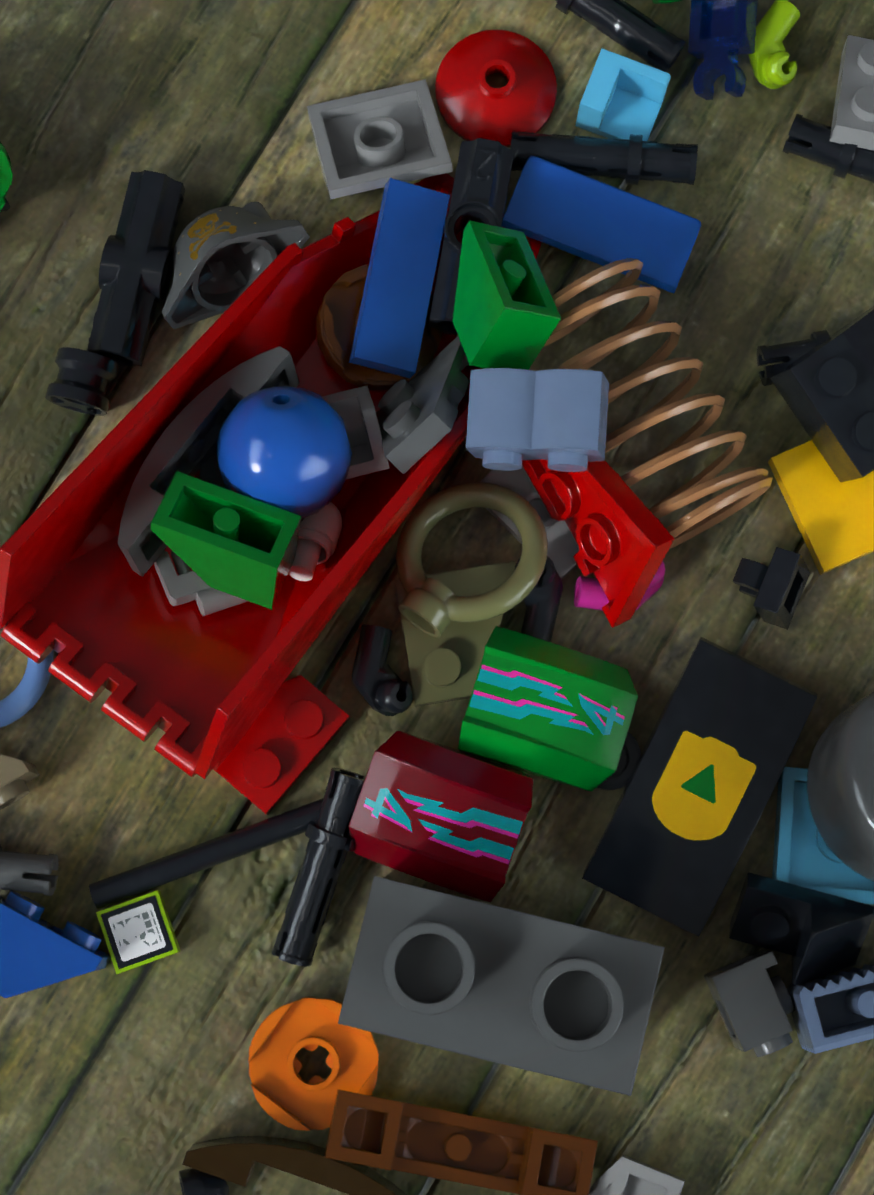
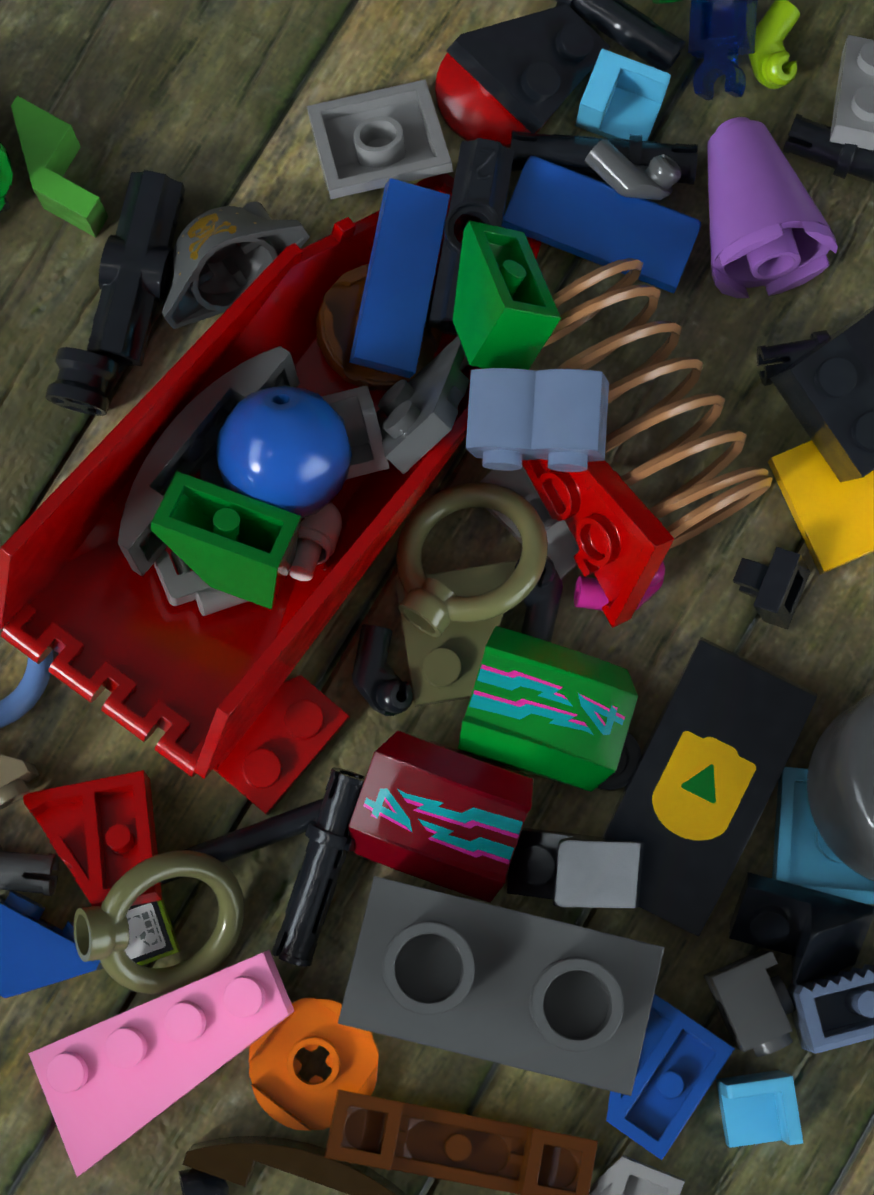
none -> bright green slope [11,96,108,238]
none -> red wing [23,770,162,906]
none -> bright pink wing [28,950,294,1177]
none -> olive piece [74,850,245,995]
none -> black wing [446,4,610,134]
none -> slope [507,828,644,908]
none -> dark grey arm [584,138,681,200]
none -> blue wing [606,994,735,1160]
none -> medium lavender cone [707,117,838,298]
none -> medium azure panel [716,1070,803,1148]

